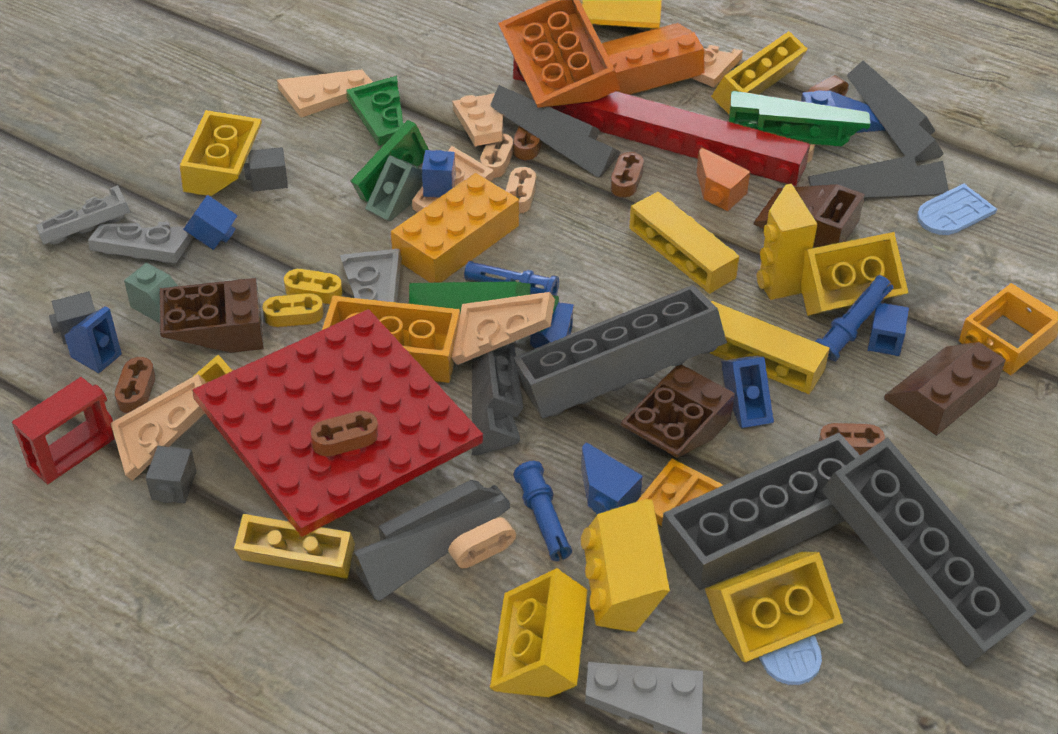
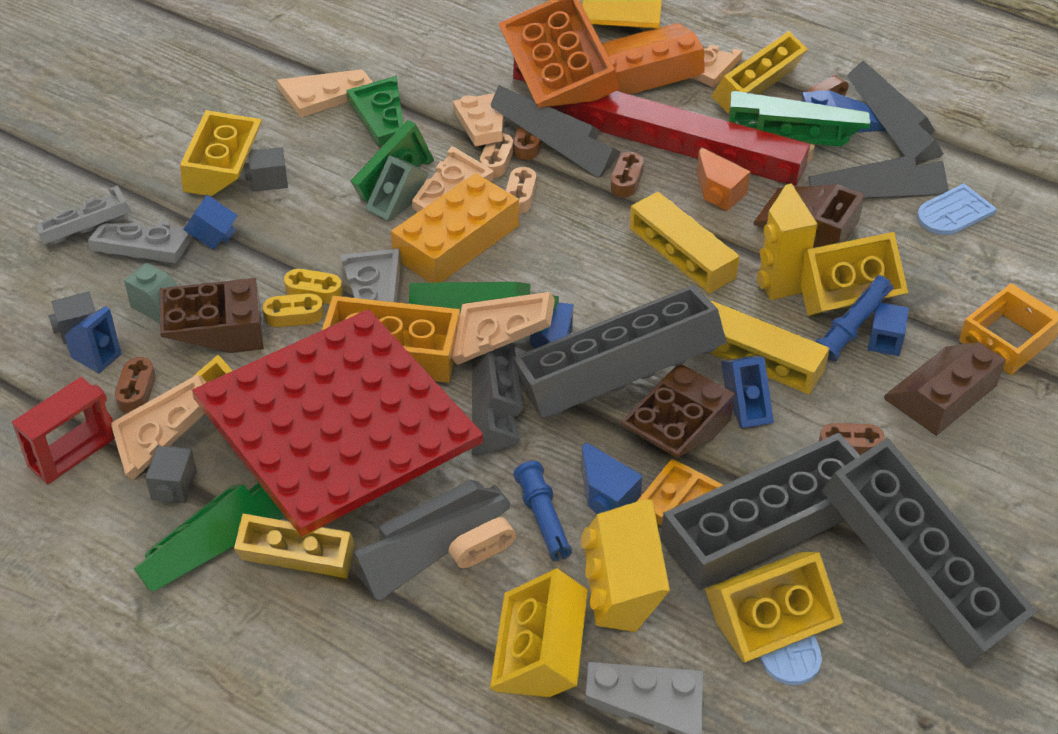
dark orange beam [311,411,378,456] -> none
blue brick [422,150,456,197] -> none
blue pin [464,261,559,296] -> none
none -> green wedge [133,482,285,591]

